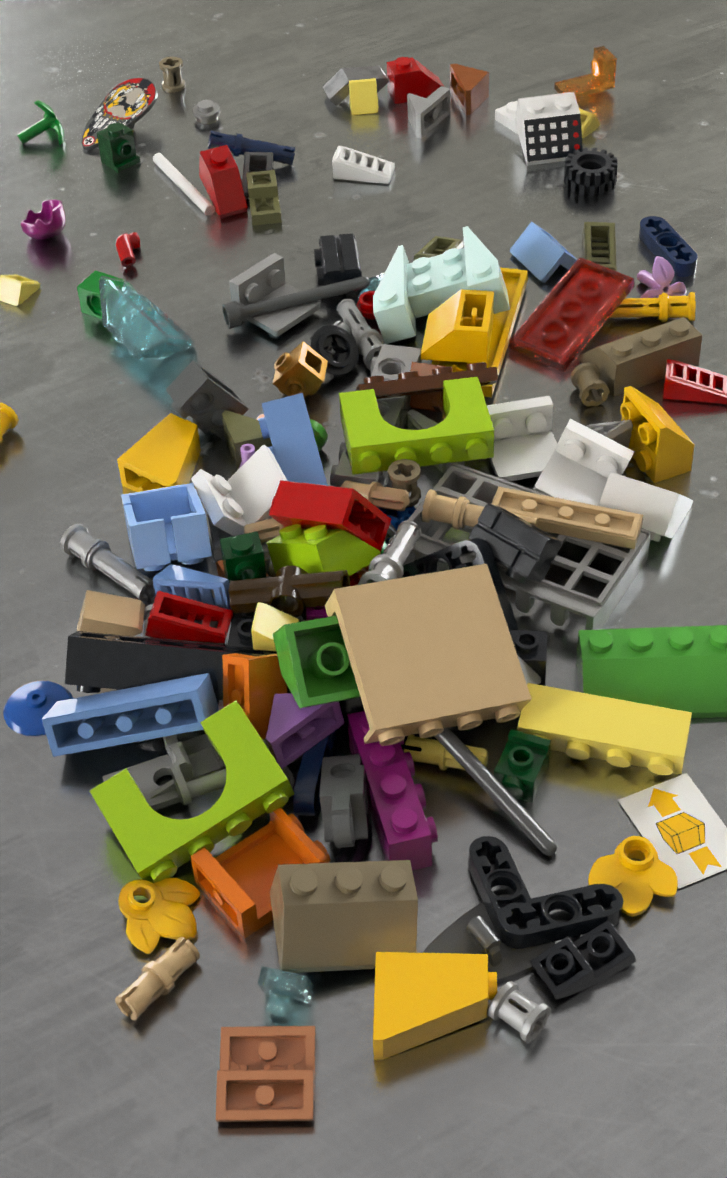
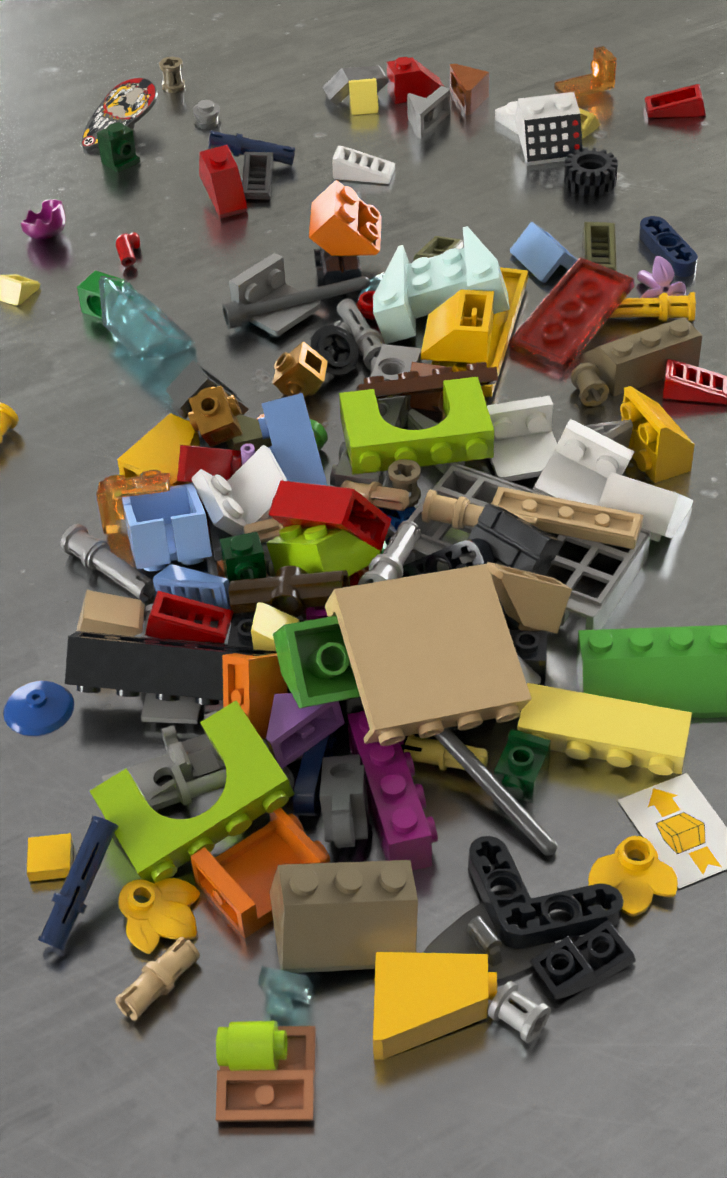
green plant [17,100,64,145] -> none
medium blue brick [41,673,219,757] -> none
white bar [153,153,215,216] -> none
olive slope [246,170,282,226] -> none
none -> yellow tile [27,833,73,882]
none -> dark blue pin [38,816,119,951]
none -> clear orange bracket [96,470,171,534]
none -> red slope [177,445,242,482]
none -> pearl gold brick [188,385,242,447]
none -> lime brick [216,1021,288,1071]
none -> orange slope [309,180,381,256]
none -> tan slope [487,562,572,634]
none -> red slope [645,84,706,118]

